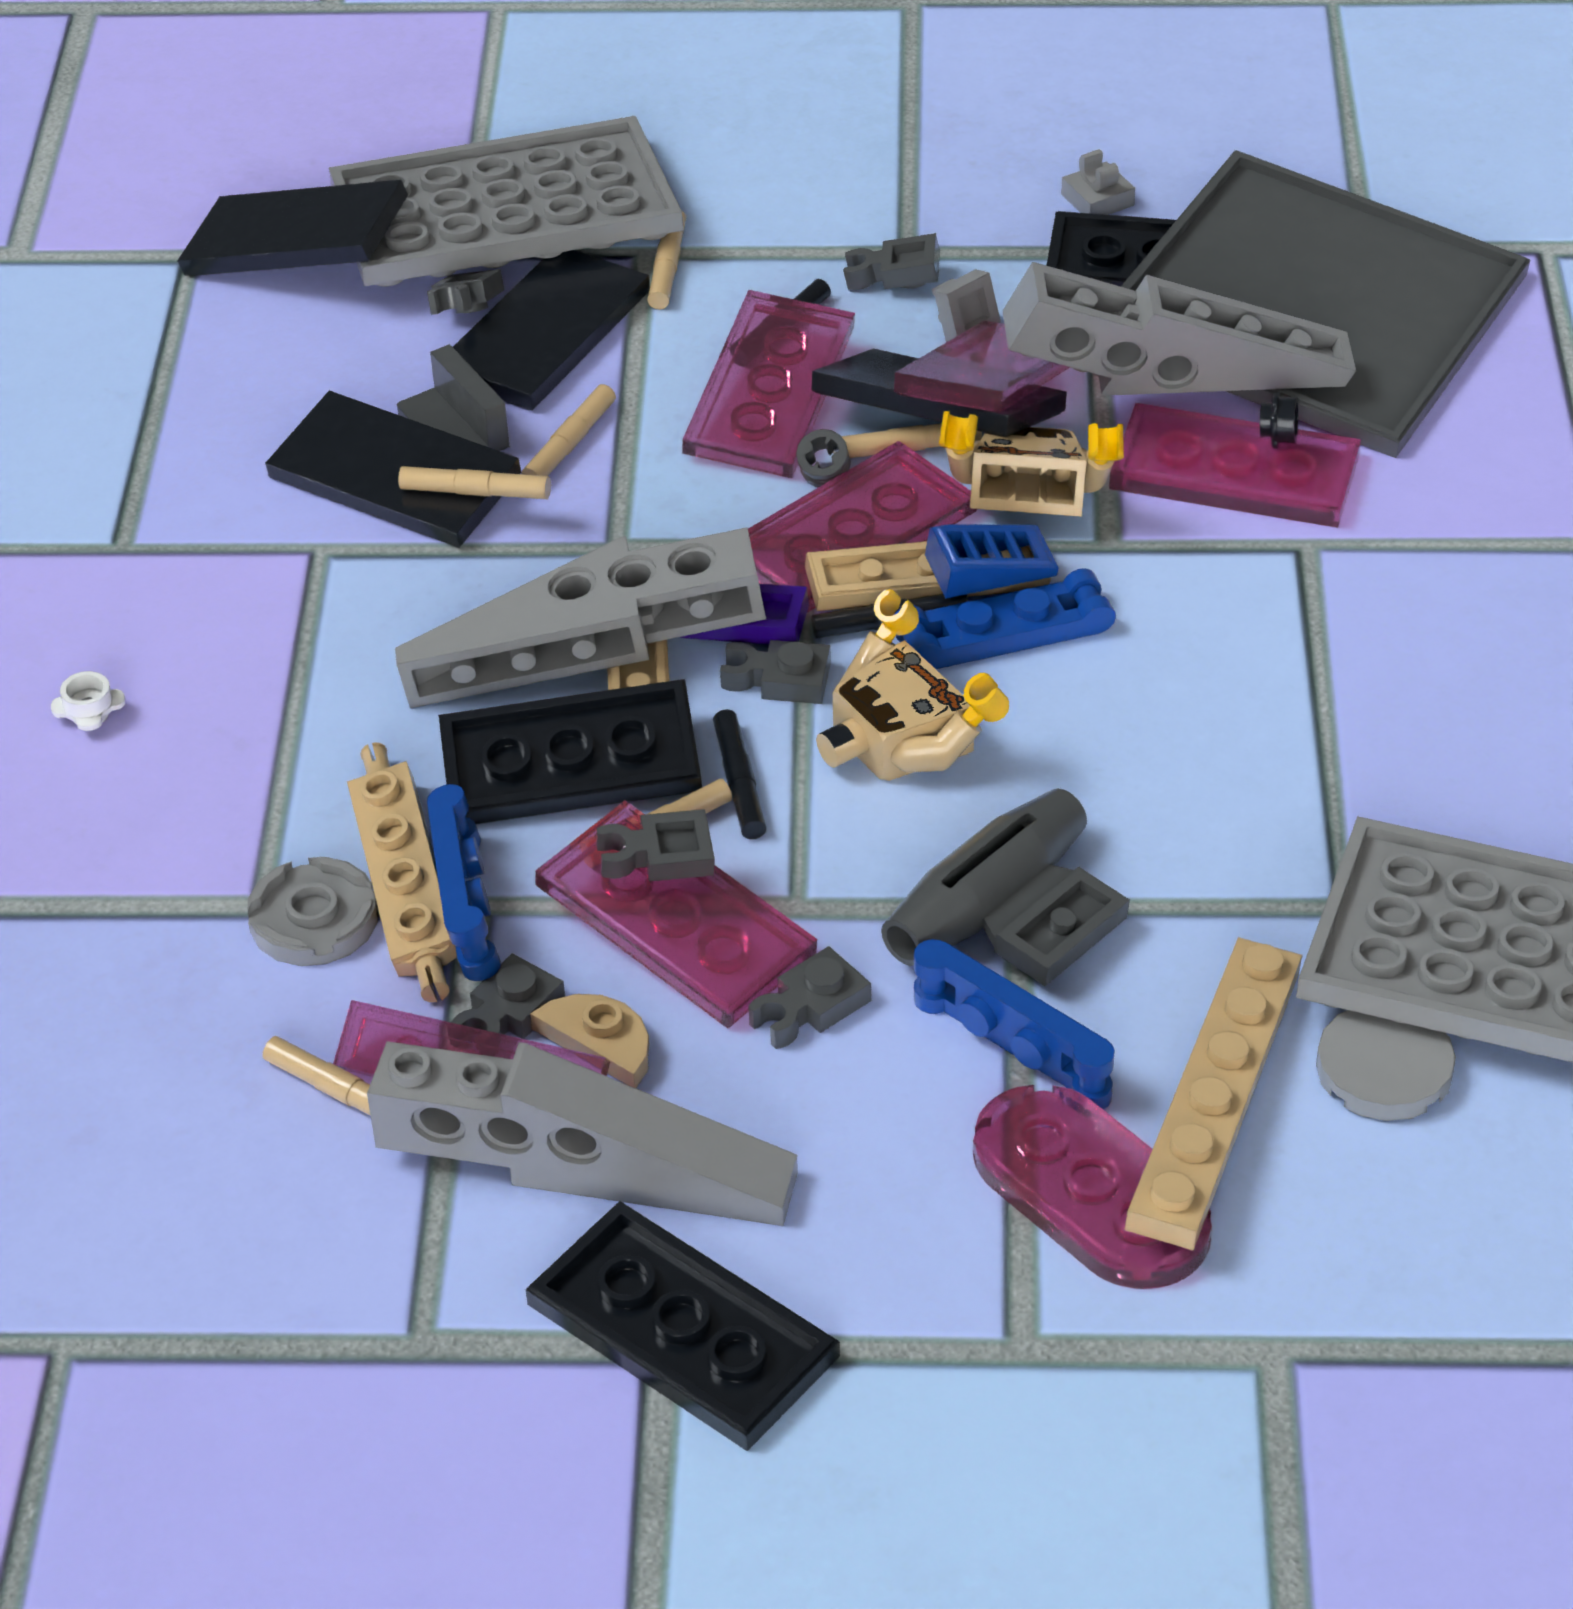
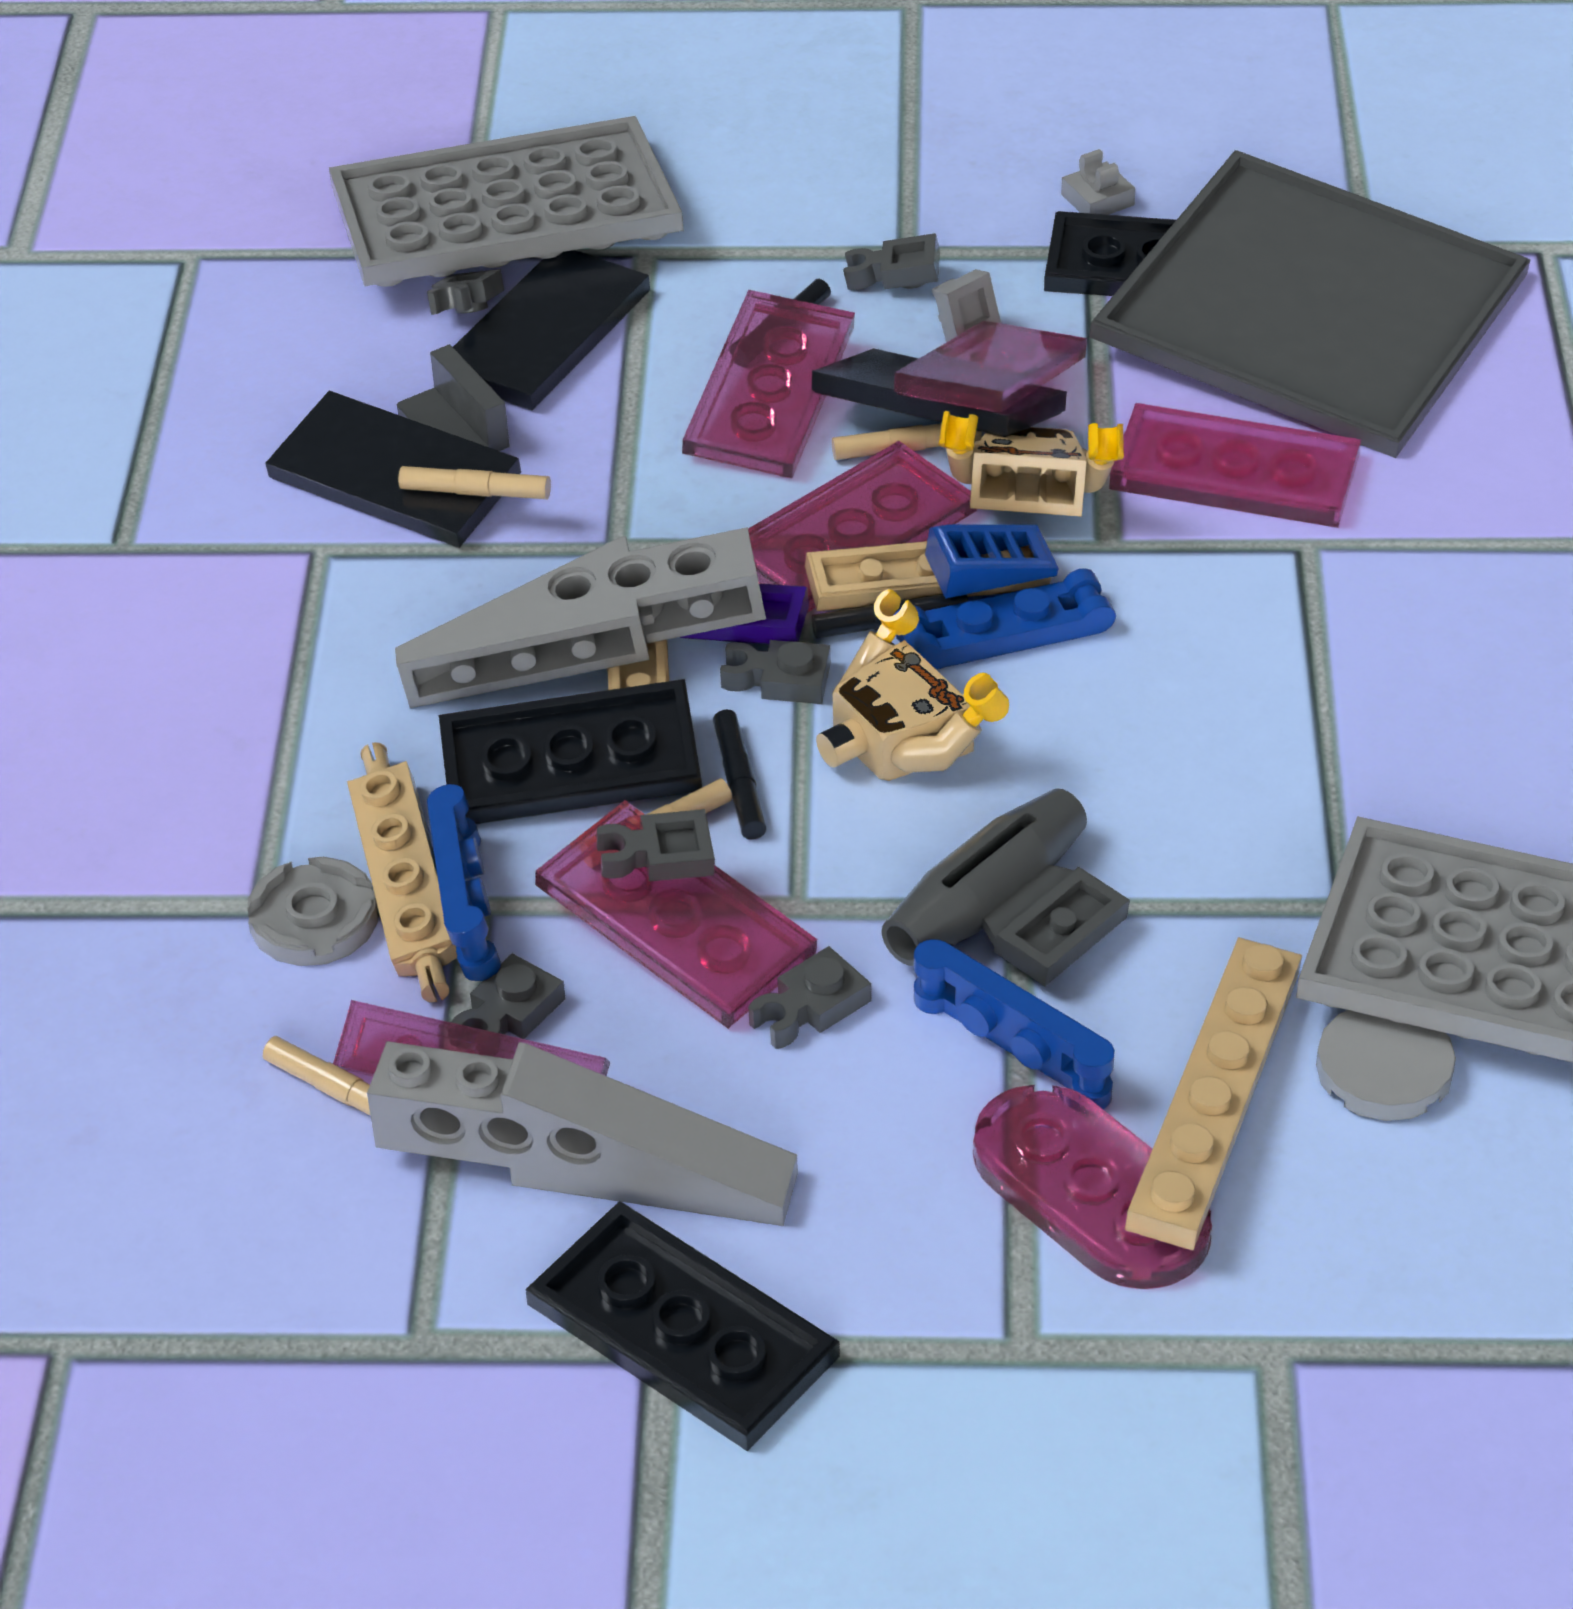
white plate [51,671,125,731] -> none
black tile [177,180,408,276] -> none
tan piece [521,384,616,476] -> none
tan plate [530,994,649,1088] -> none
tan piece [647,210,686,310] -> none
dark grey bush [796,429,851,488] -> none
light grey brick [1003,262,1356,396] -> none
black plate [1260,392,1299,449] -> none

